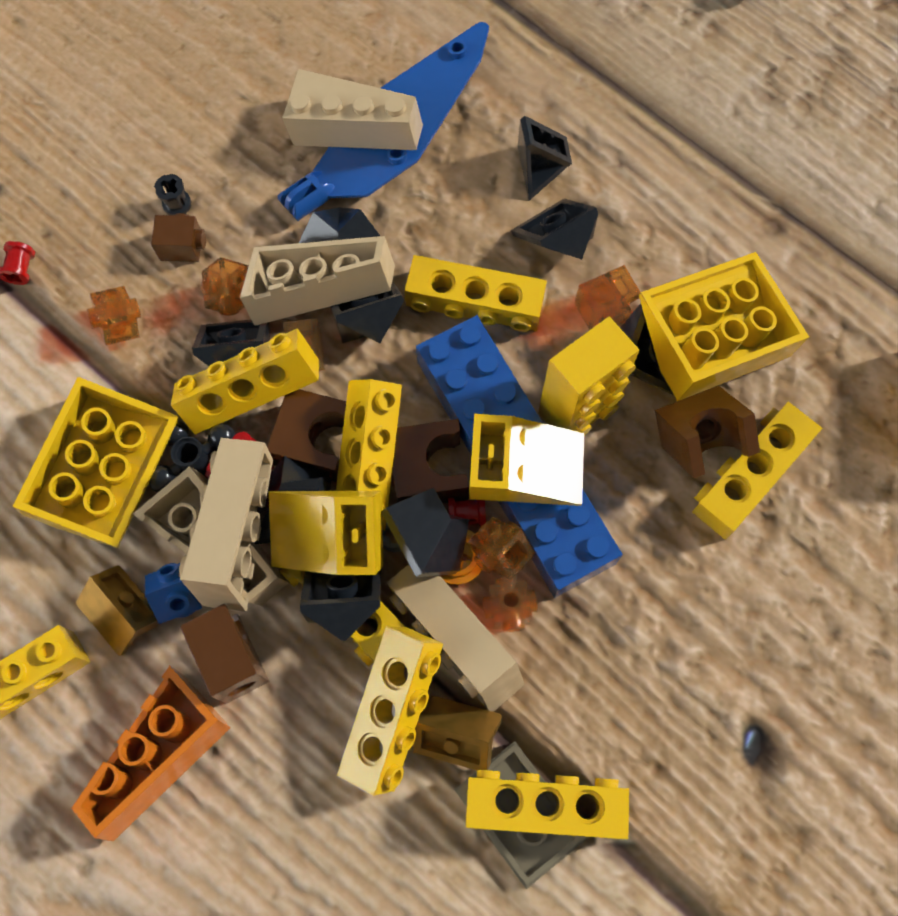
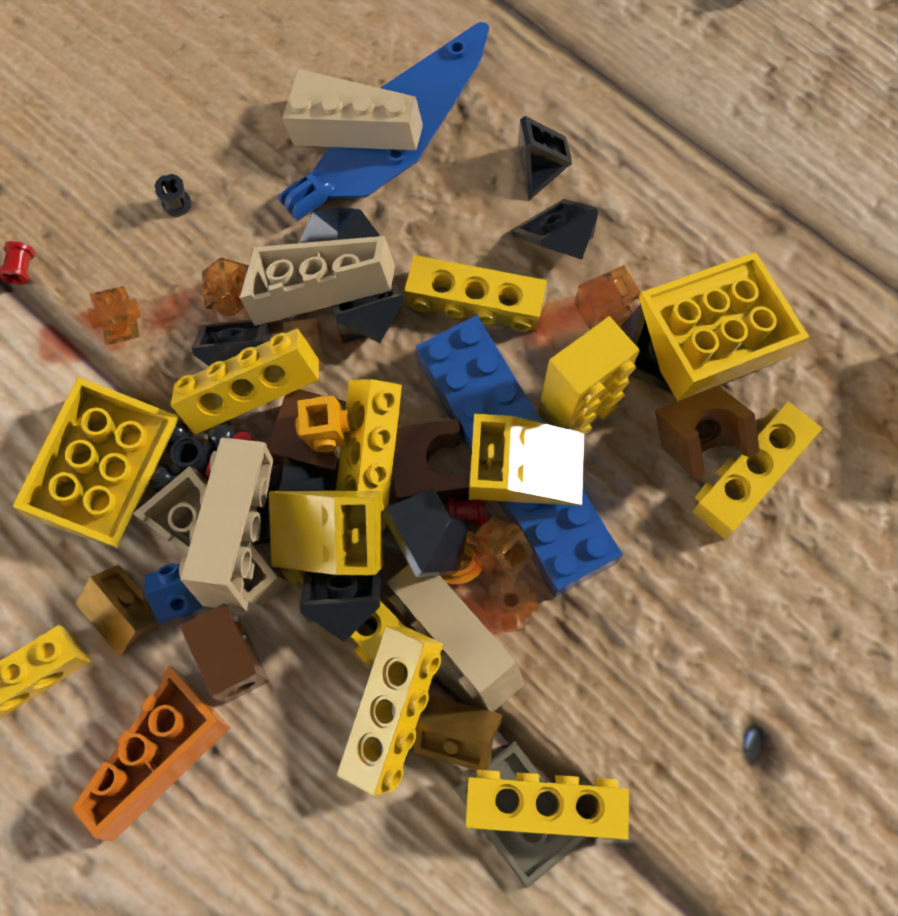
reddish brown brick [151,213,206,262] -> none
none -> light orange brick [296,395,352,452]

